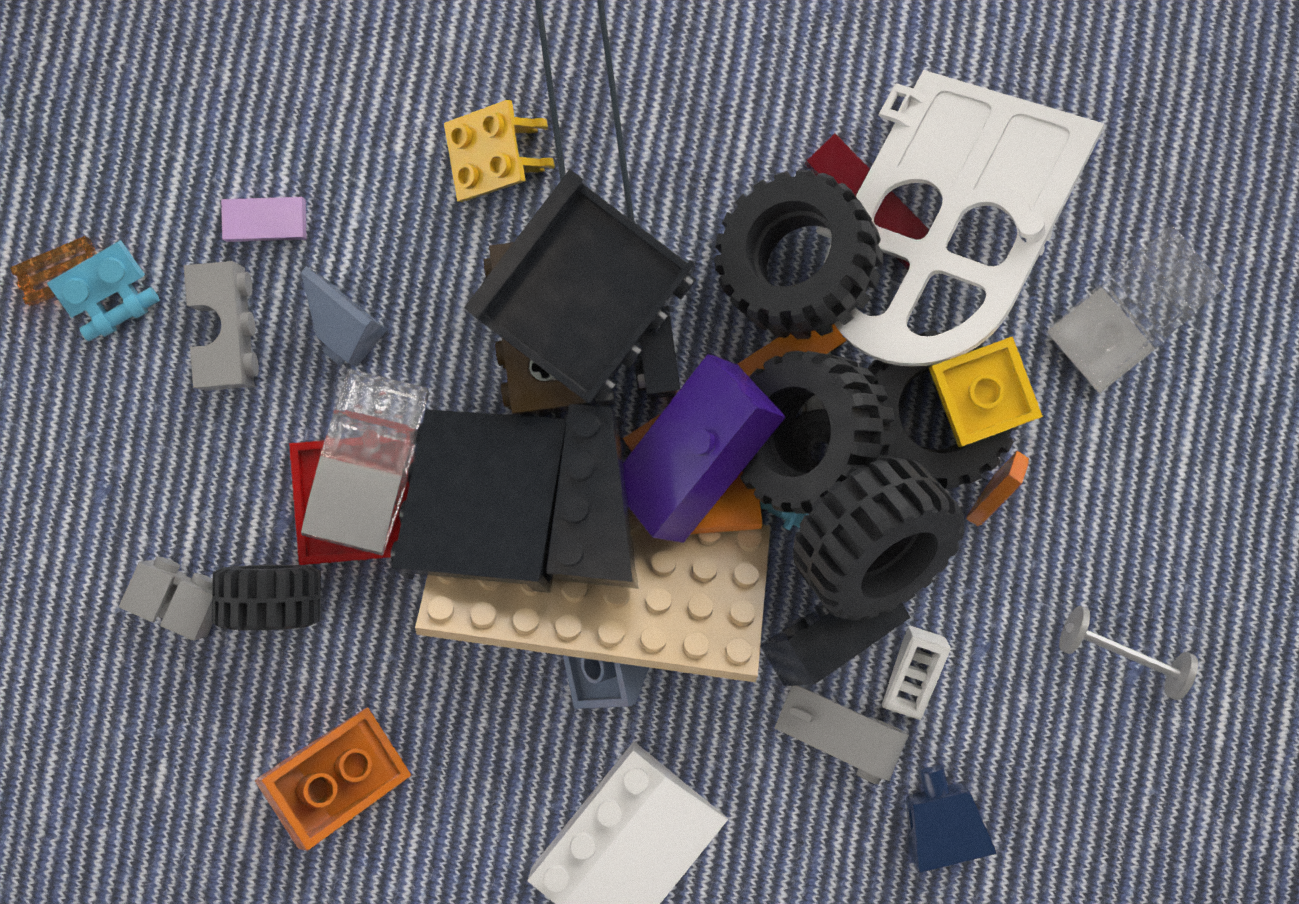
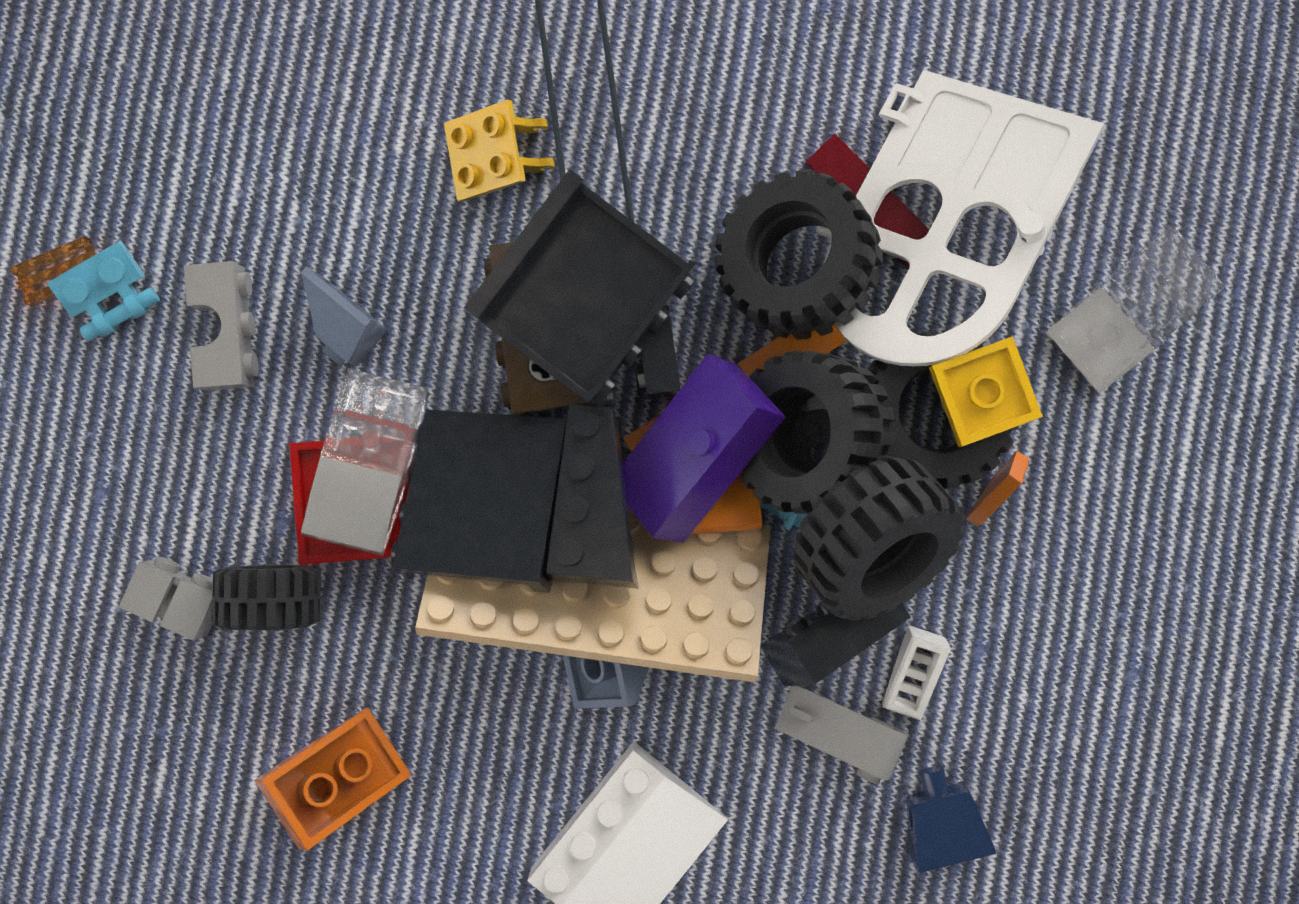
lavender tile [221,197,307,242] -> none
light grey axle [1059,606,1198,700] -> none

